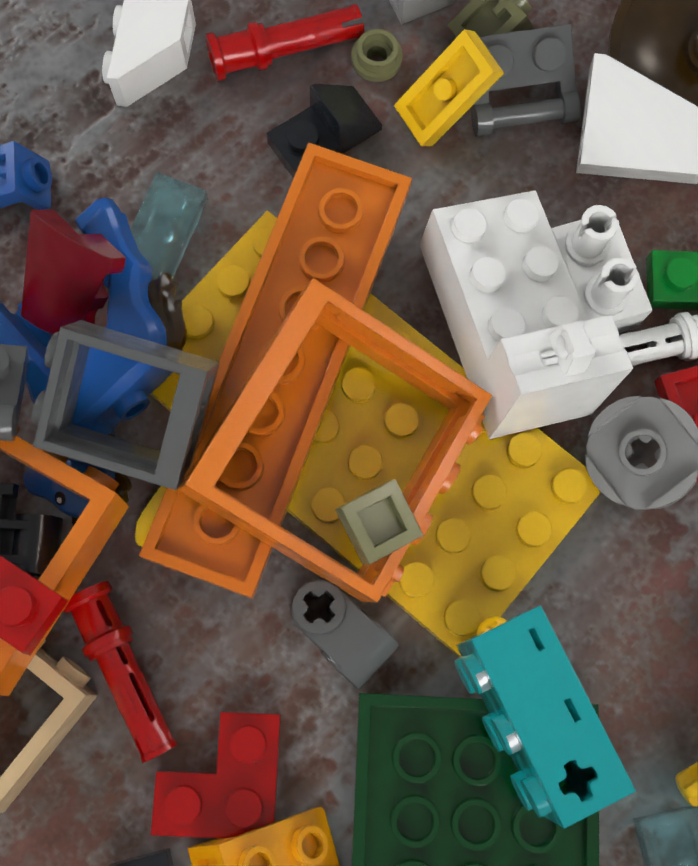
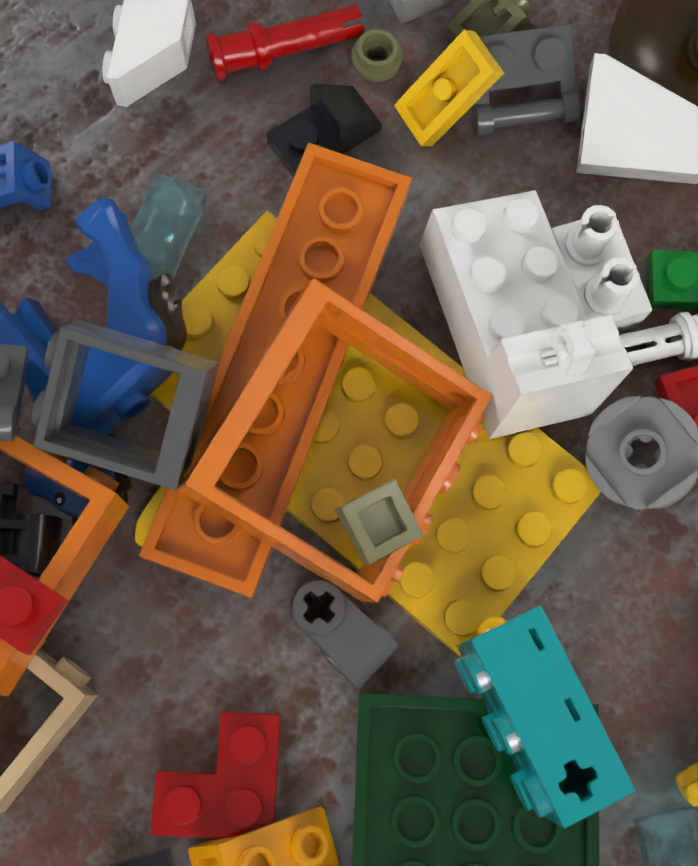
dark red slope [21,209,126,334] -> none
red pin [63,581,178,764] -> none

